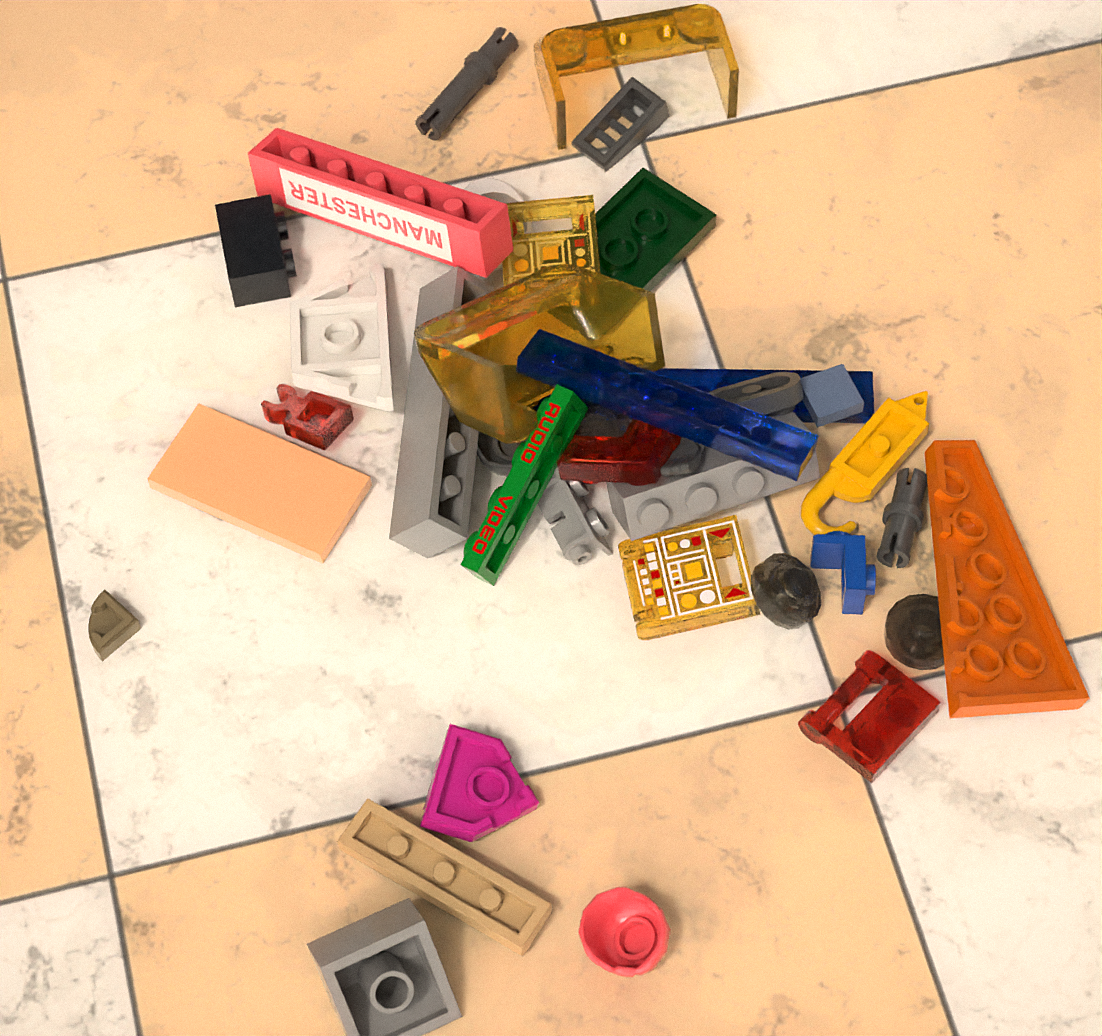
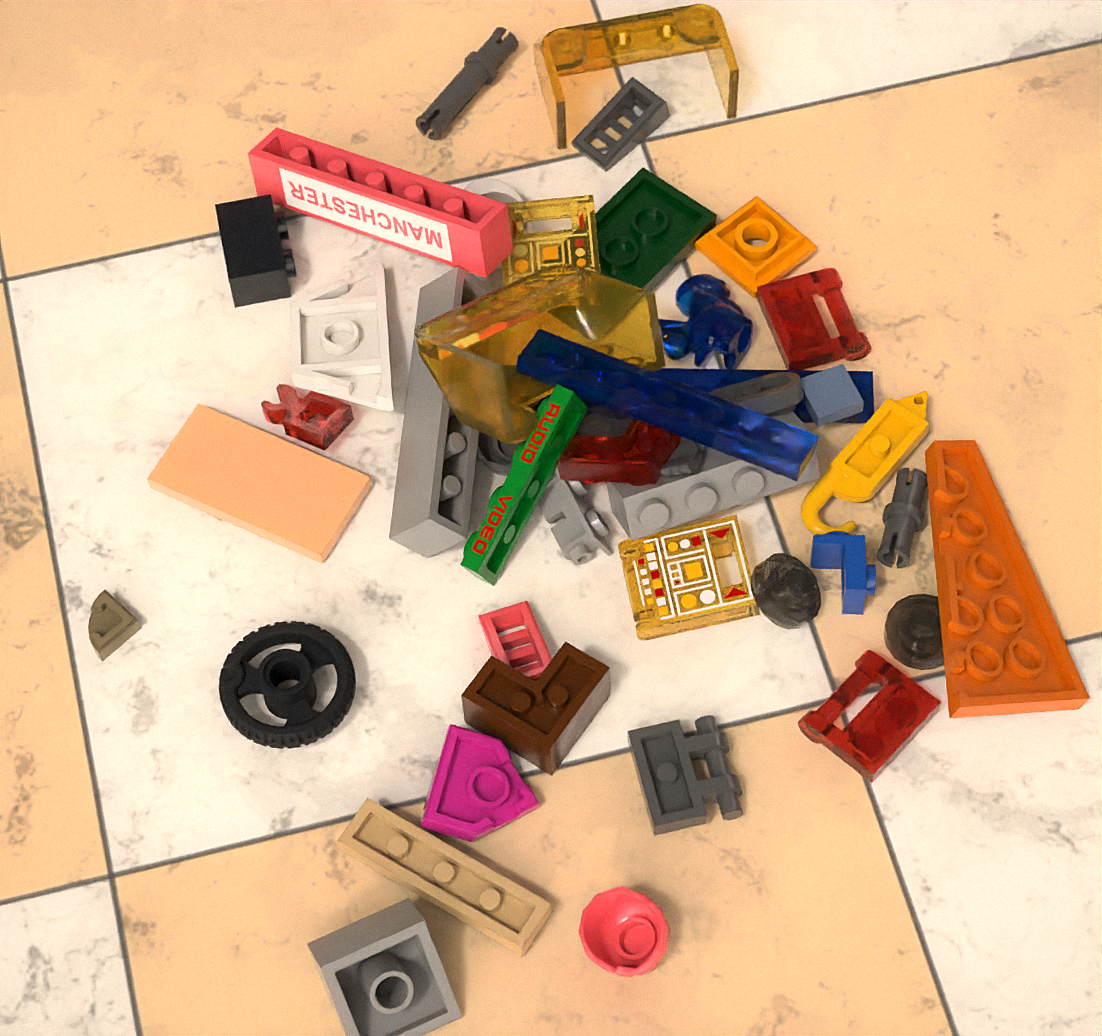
none -> black wheel [219,621,356,749]
none -> reddish brown panel [461,641,610,776]
none -> coral slope [478,601,552,681]
none -> dark grey plate [627,715,743,835]
none -> clear blue animal [654,274,753,373]
none -> light orange piece [695,196,816,299]
none -> clear red plate [756,268,872,372]

